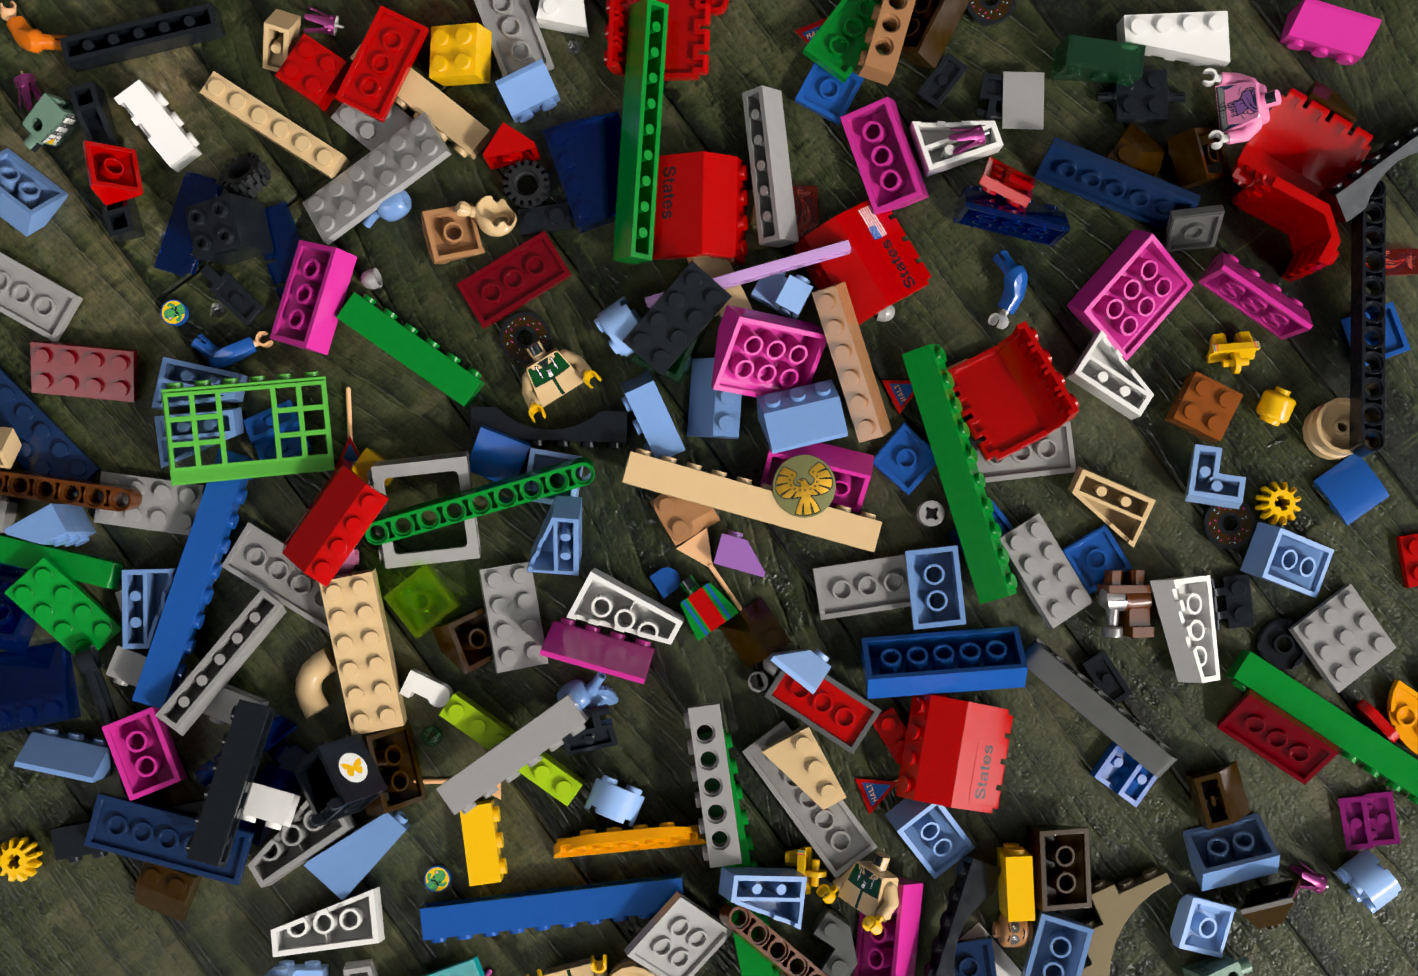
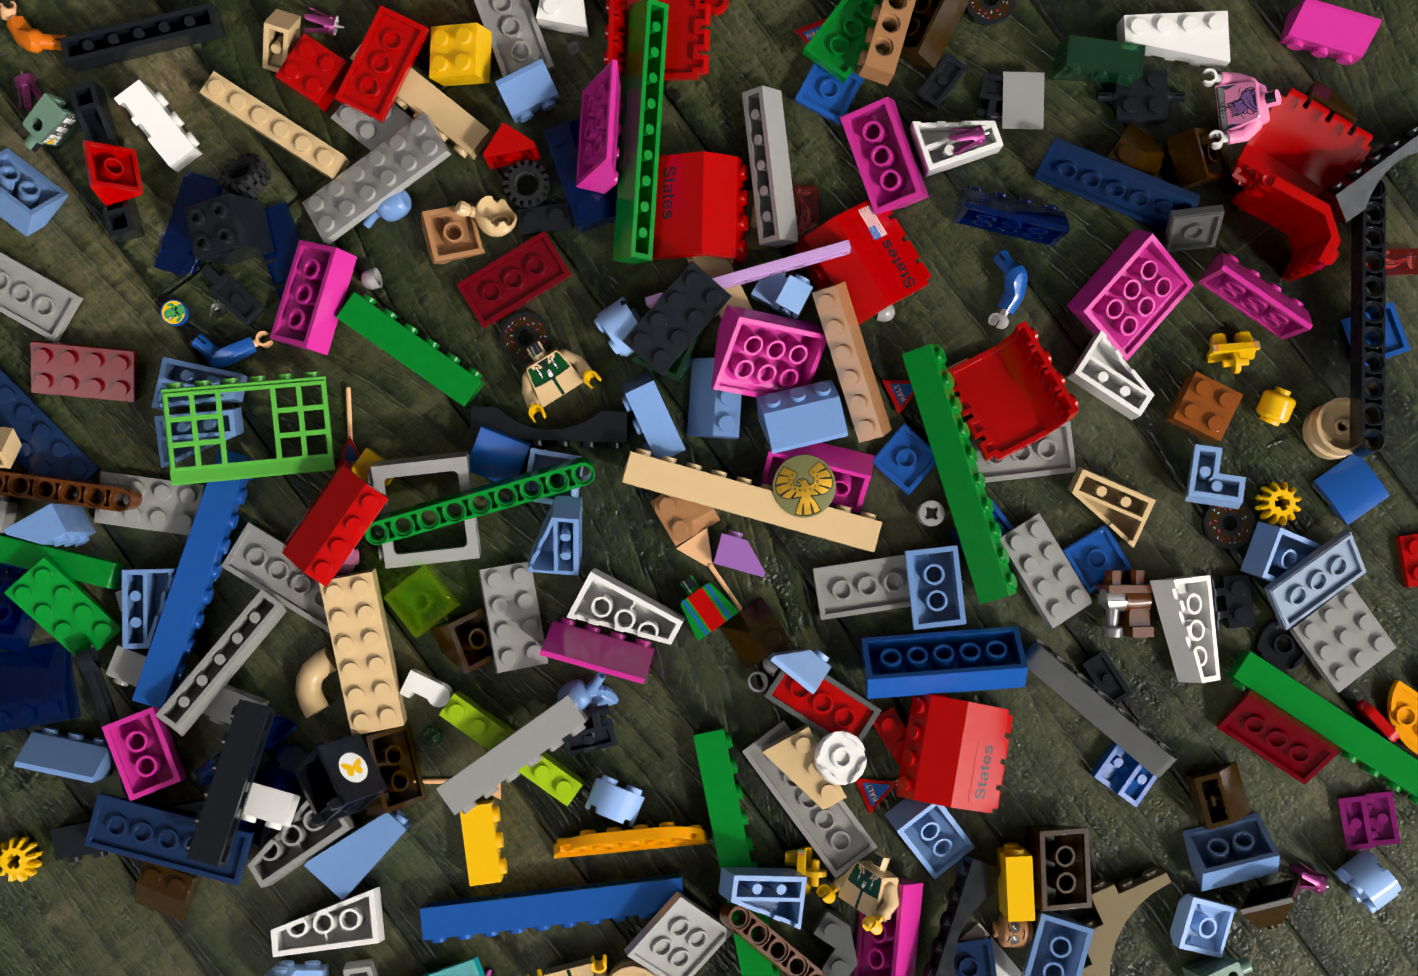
blue slope [243,400,313,460] -> none
tile [424,864,452,892] -> none
blue tile [650,567,680,598] -> none
light grey brick [683,702,742,868] -> none
red plate [979,156,1036,208] -> none
none -> dark pink slope [576,59,623,194]
none -> white tile [815,731,867,785]
none -> sand blue tile [1264,529,1367,630]

